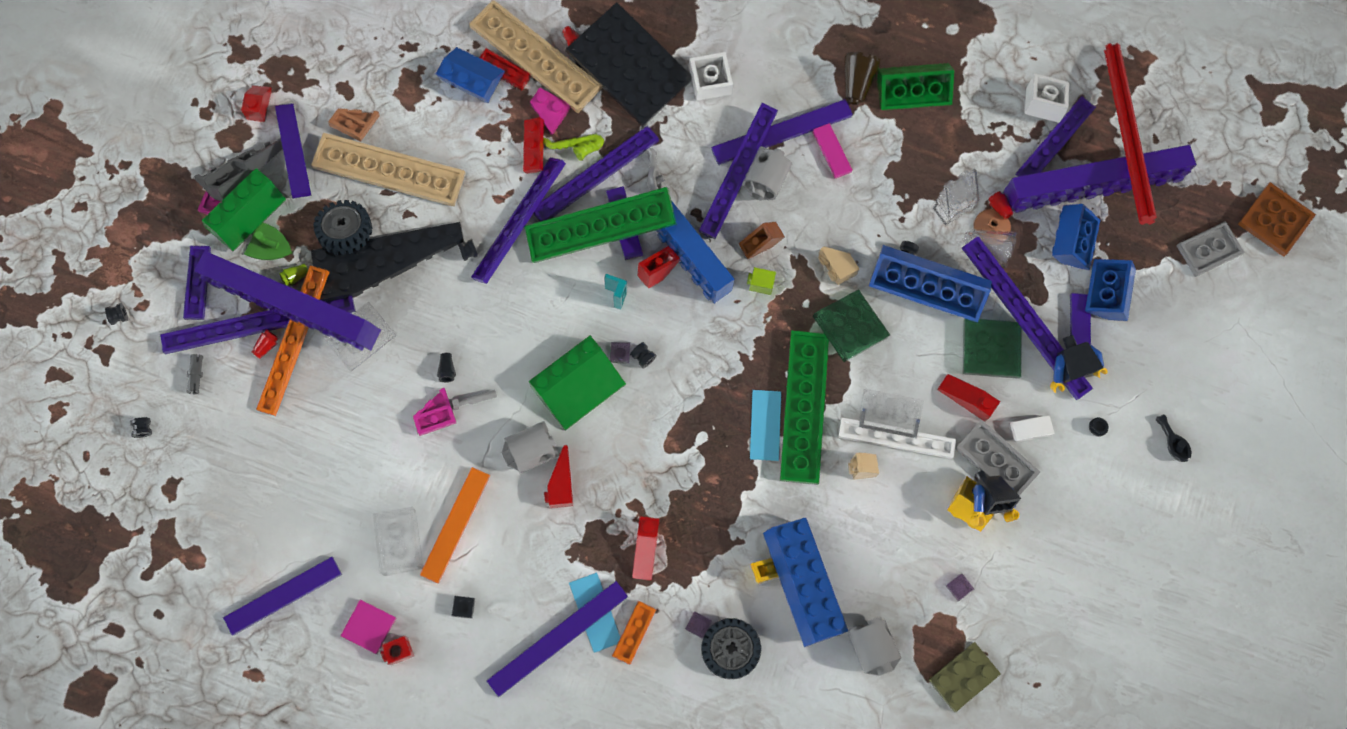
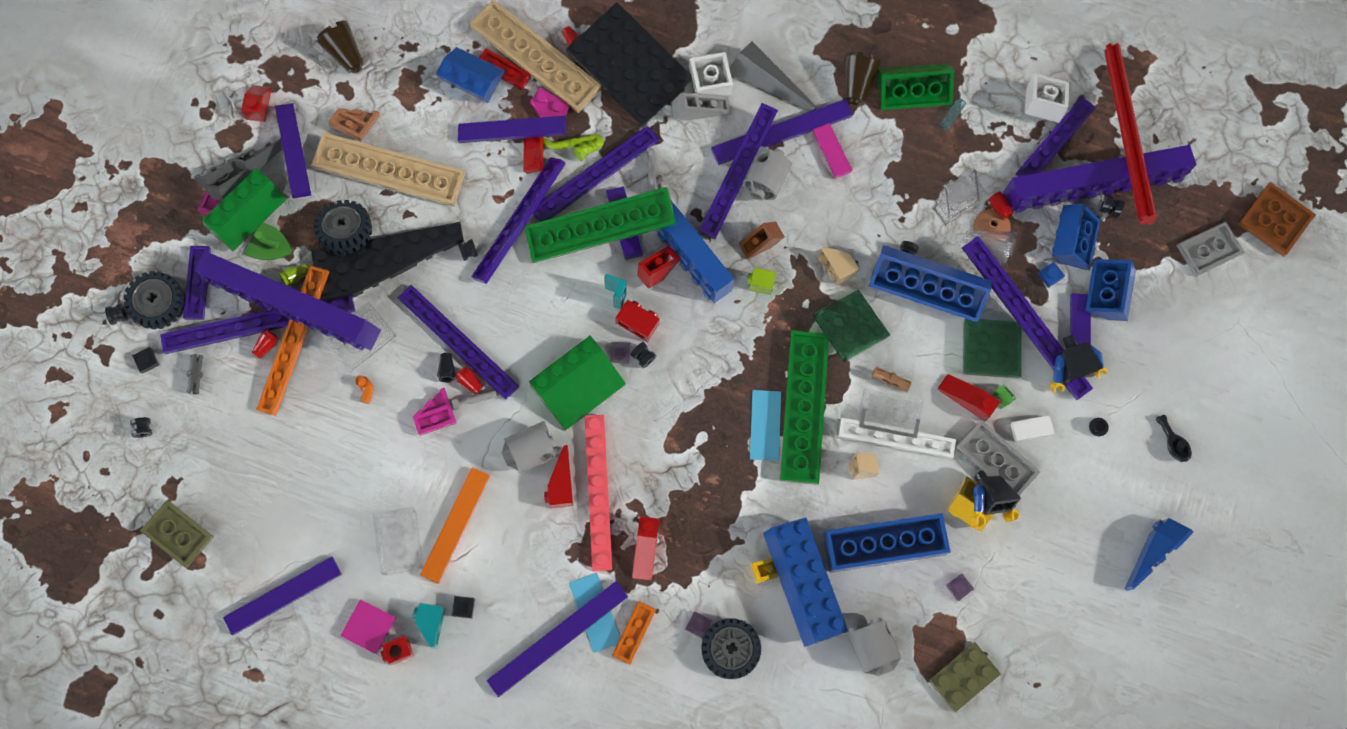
none -> wheel [123,271,185,330]
none -> black plate [132,347,160,374]
none -> olive plate [140,500,214,568]
none -> dark brown cone [316,20,364,74]
none -> orange arm [355,375,374,404]
none -> dark purple tile [397,285,519,400]
none -> teal slope [413,602,446,649]
none -> red cone [455,366,483,395]
none -> dark purple tile [457,116,567,143]
none -> coral plate [585,415,612,572]
none -> red brick [615,299,660,343]
none -> light grey slope [671,92,731,120]
none -> dark grey wedge [729,41,816,112]
none -> blue brick [823,513,951,573]
none -> medium nougat pin [871,366,912,393]
none -> clear light blue axle [940,98,966,130]
none -> bright green tile [992,384,1017,409]
none -> blue plate [1037,262,1065,288]
none -> black wheel [1099,194,1125,219]
none -> blue wedge [1125,518,1194,591]

